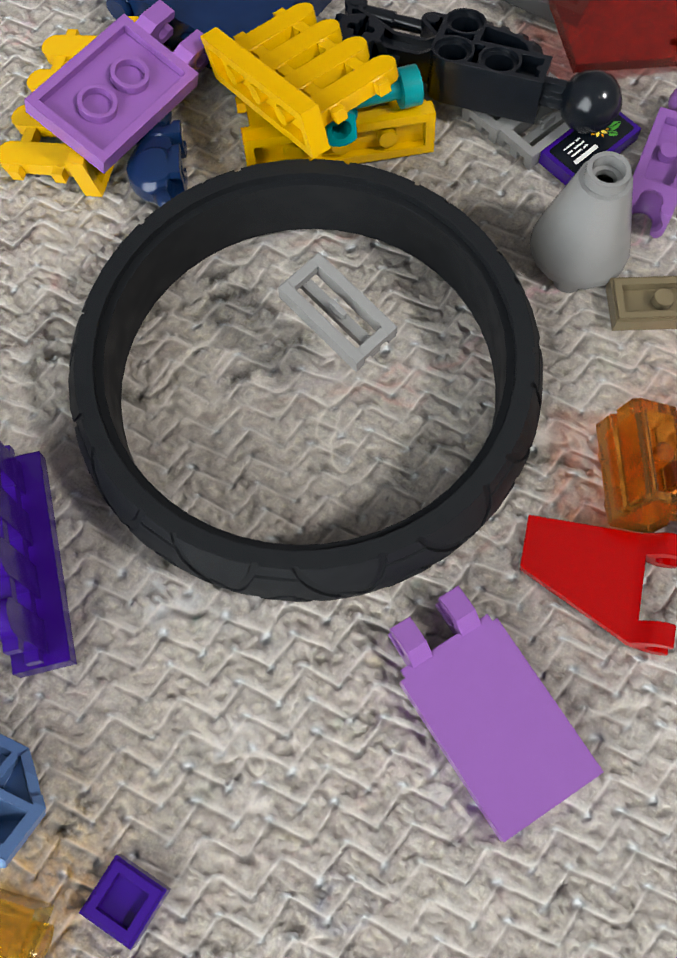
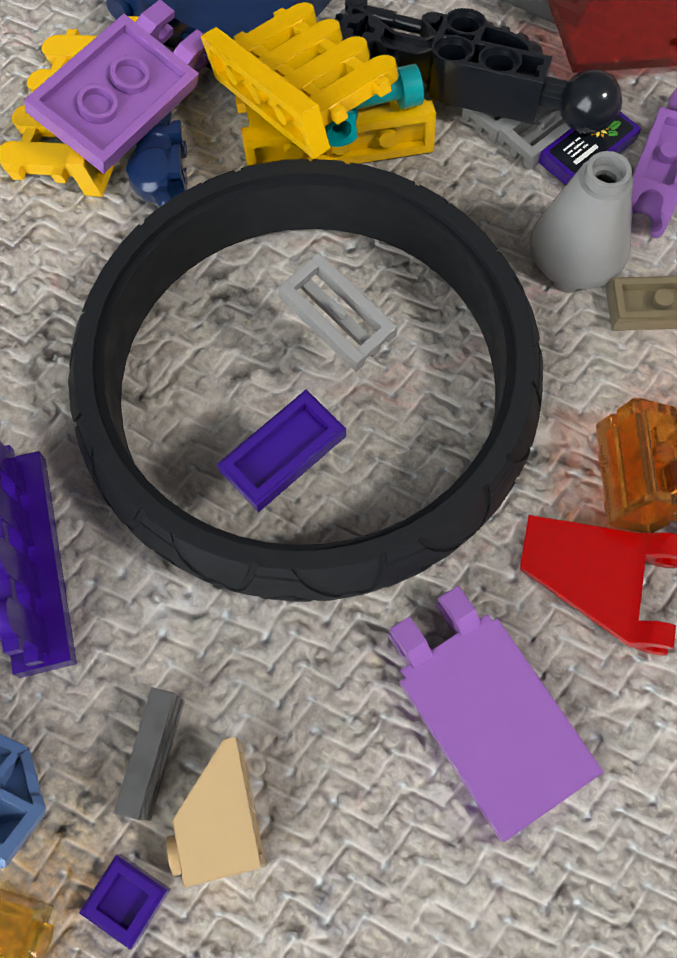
none -> flat silver tile [113,687,185,821]
none -> tan slope [166,737,267,888]
none -> dark purple tile [217,389,346,513]

